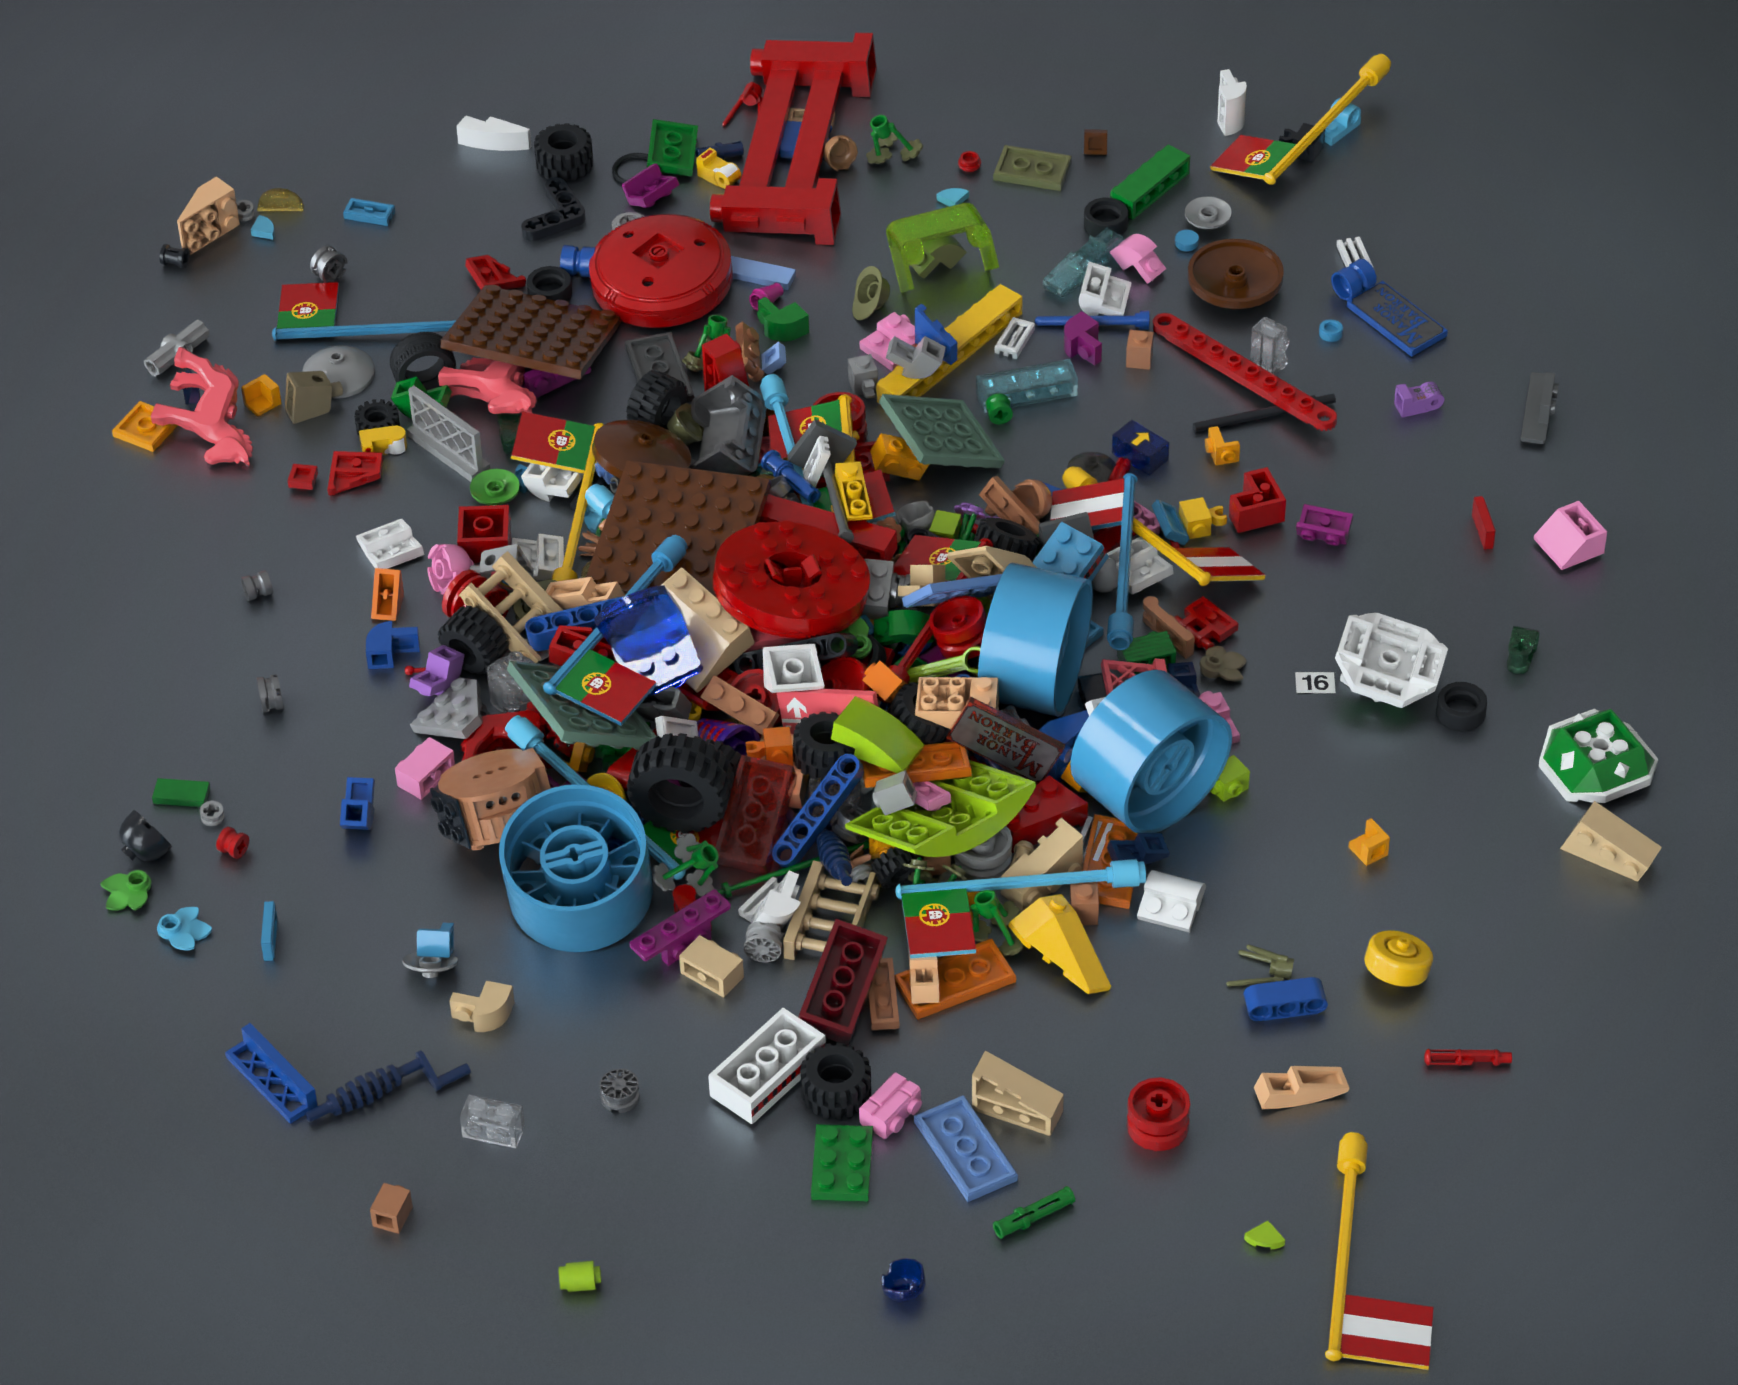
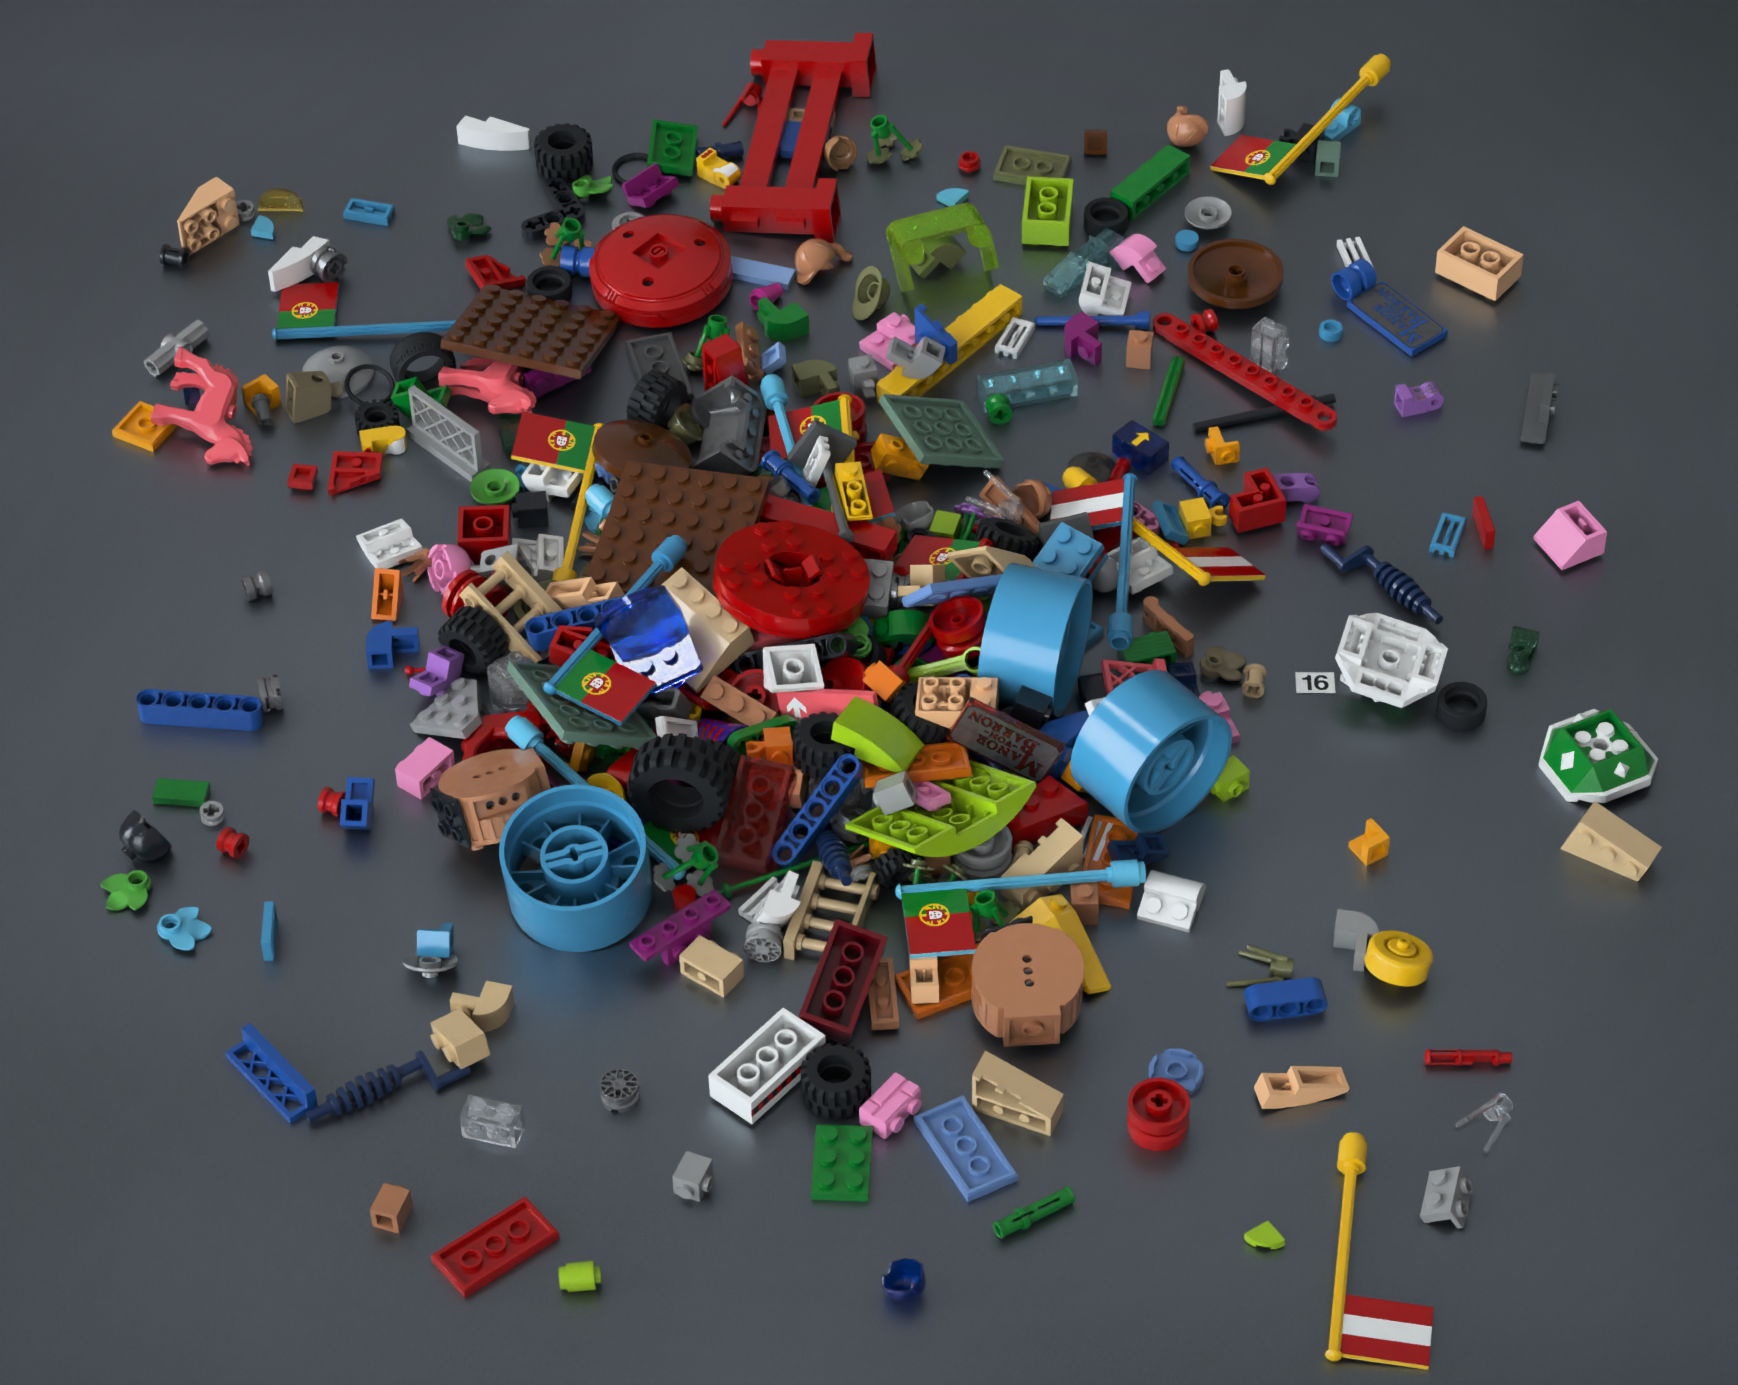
red plate [1174,596,1239,650] -> none
none -> blue beam [136,689,264,731]
none -> dark grey pin [251,393,274,426]
none -> white slope [268,236,330,292]
none -> red wheel [317,787,346,817]
none -> black tyre [344,364,395,406]
none -> nougat piece [398,548,432,583]
none -> tan brick [430,1008,490,1069]
none -> red tile [431,1196,560,1298]
none -> dark green plate [447,213,492,241]
none -> black brick [512,491,549,528]
none -> plant [539,217,594,267]
none -> bright green plate [571,175,614,199]
none -> light grey brick [672,1151,714,1202]
none -> green beam [727,714,798,757]
none -> olive brick [792,359,840,398]
none -> nougat piece [794,239,853,285]
none -> clear plant [966,470,1024,523]
none -> nougat piece [971,916,1084,1047]
none -> black brick [1008,685,1052,731]
none -> lime brick [1022,176,1074,246]
none -> medium blue tile [1148,1048,1204,1096]
none -> green axle [1152,355,1185,427]
none -> nougat piece [1167,105,1209,148]
none -> blue pin [1171,456,1230,510]
none -> red wheel [1190,309,1219,334]
none -> tan bush [1242,664,1267,698]
none -> medium lavender leg [1273,473,1321,503]
none -> sand green brick [1315,140,1341,177]
none -> dark blue piece [1320,543,1443,625]
none -> light grey brick [1333,909,1379,972]
none -> light grey bracket [1420,1166,1473,1229]
none -> dark azure tile [1429,512,1467,558]
none -> light nougat brick [1435,226,1524,301]
none -> clear plant [1455,1093,1513,1154]

